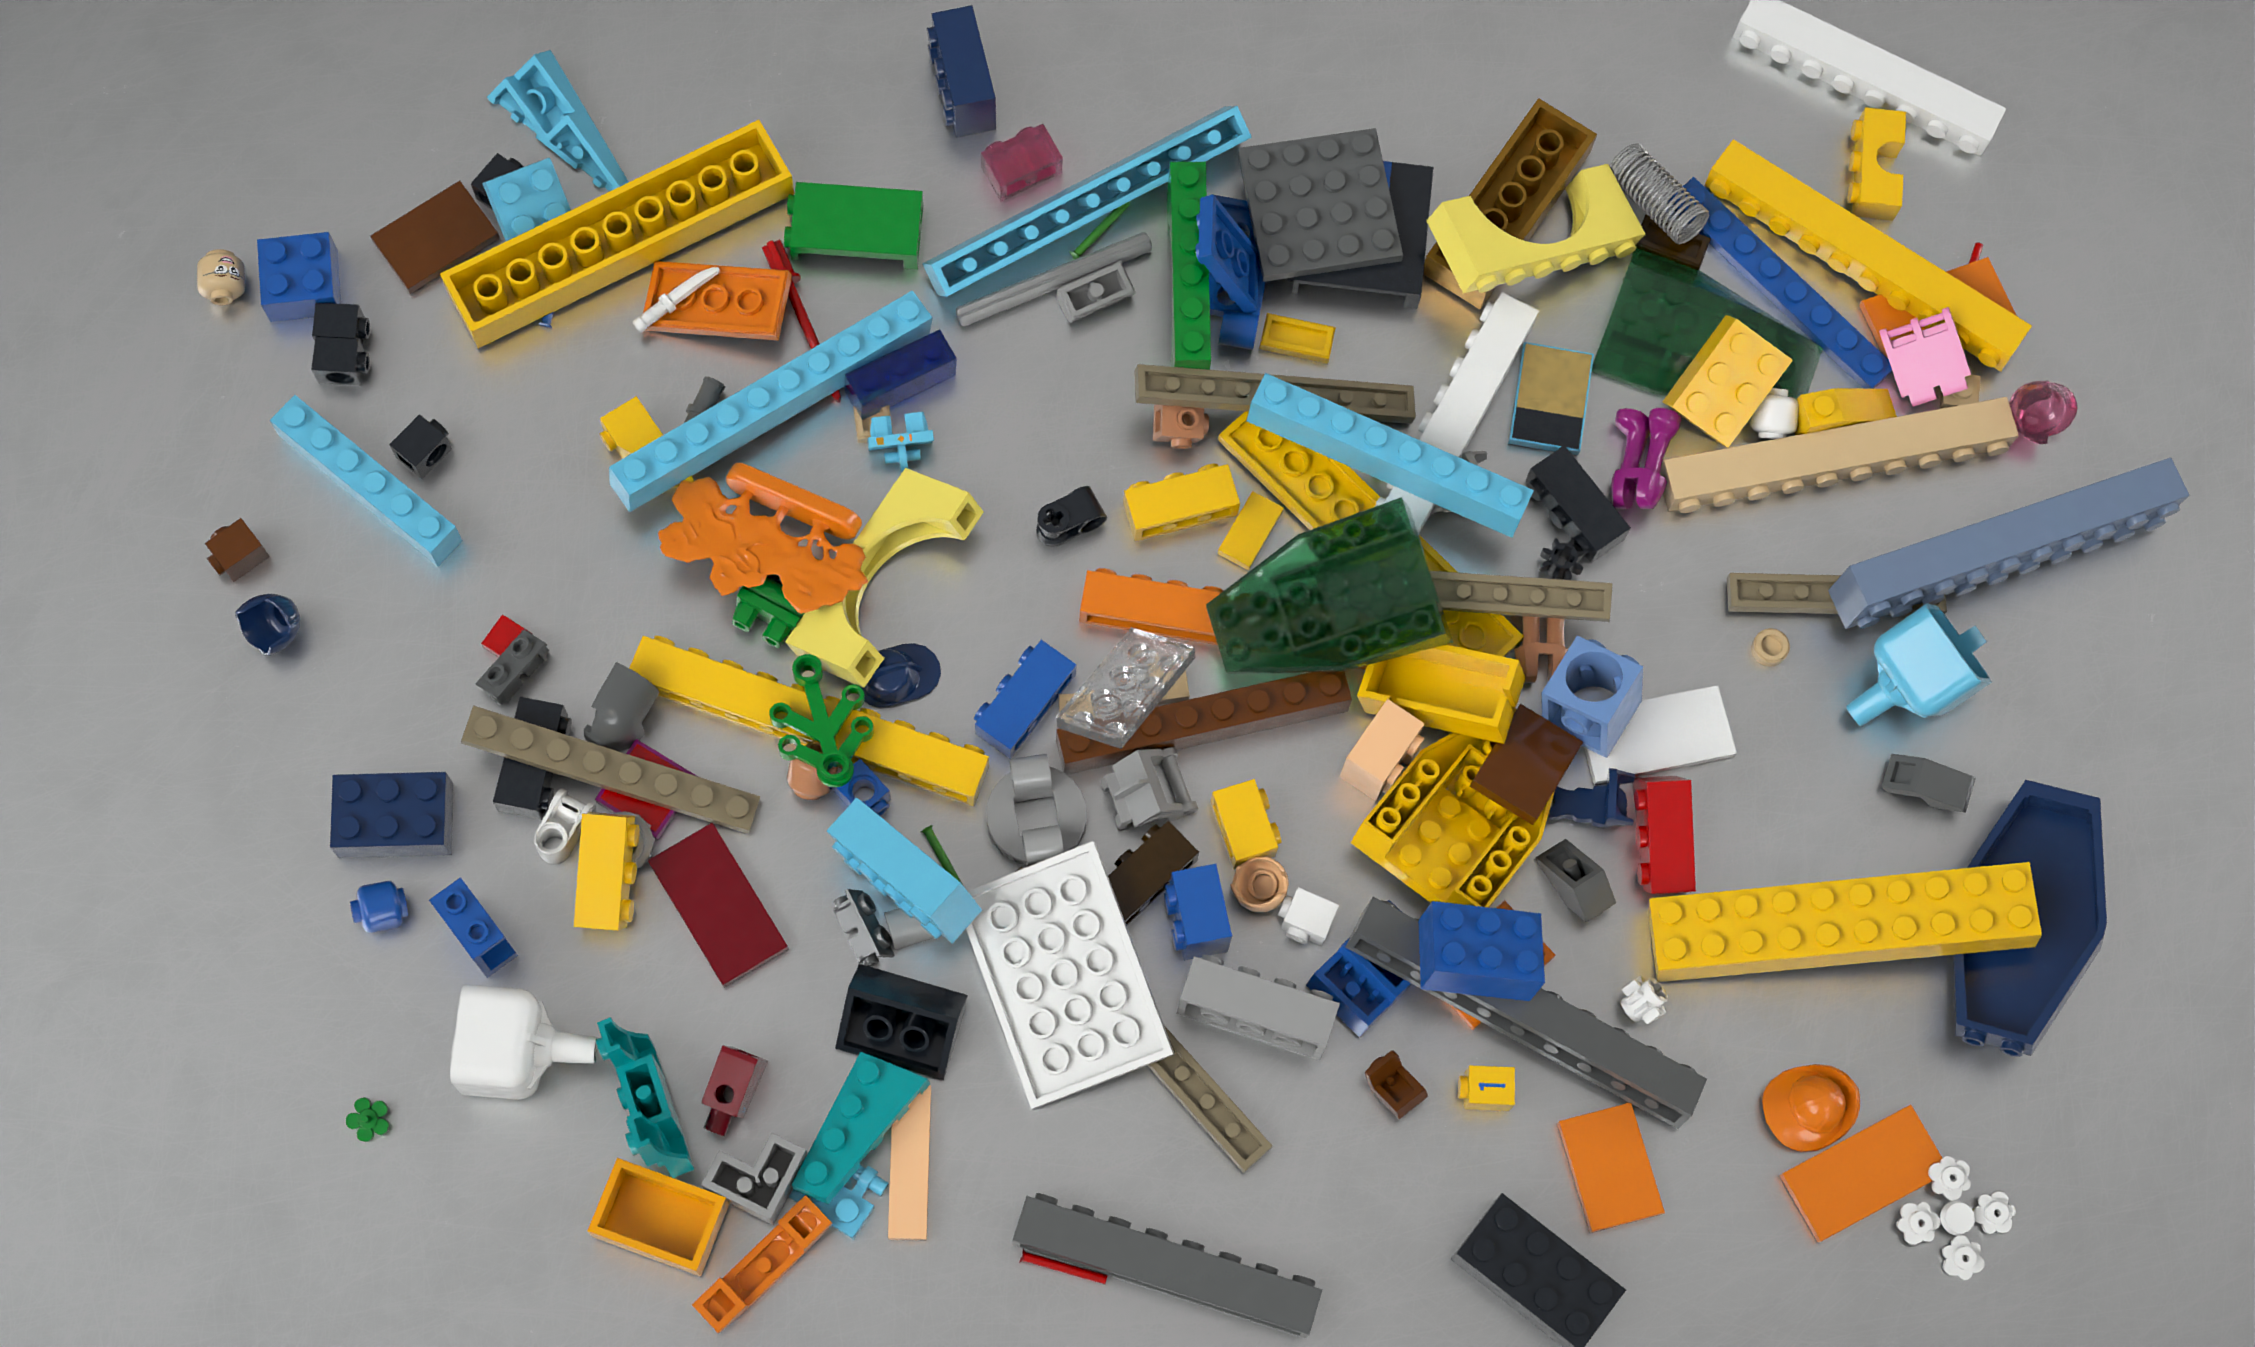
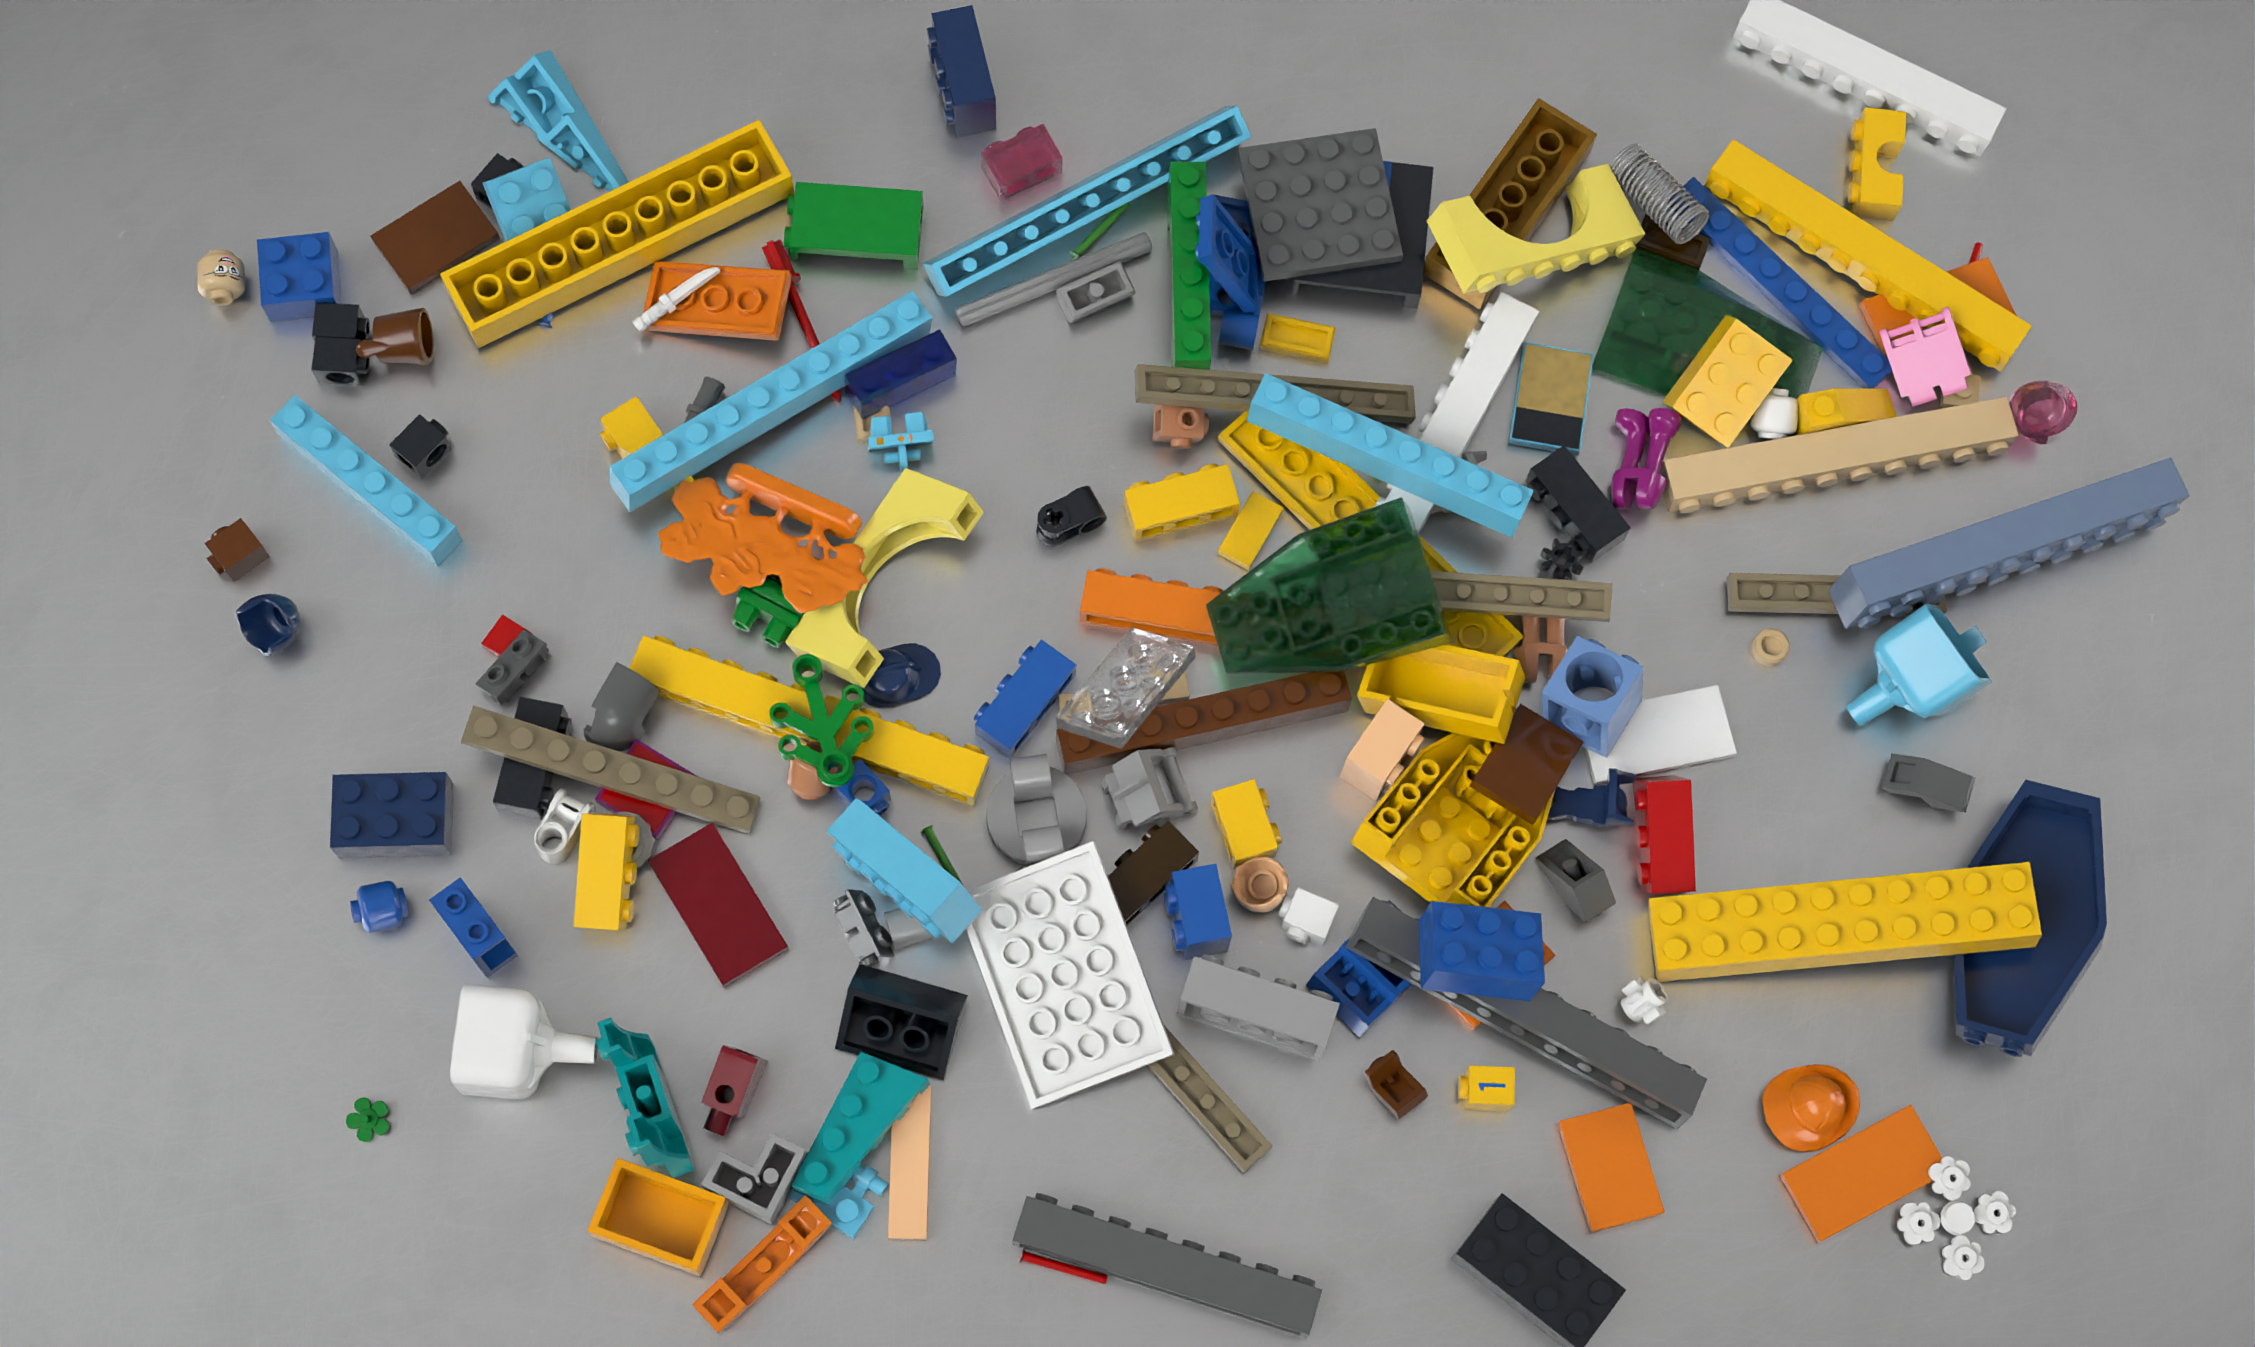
none -> reddish brown hat [356,307,434,366]

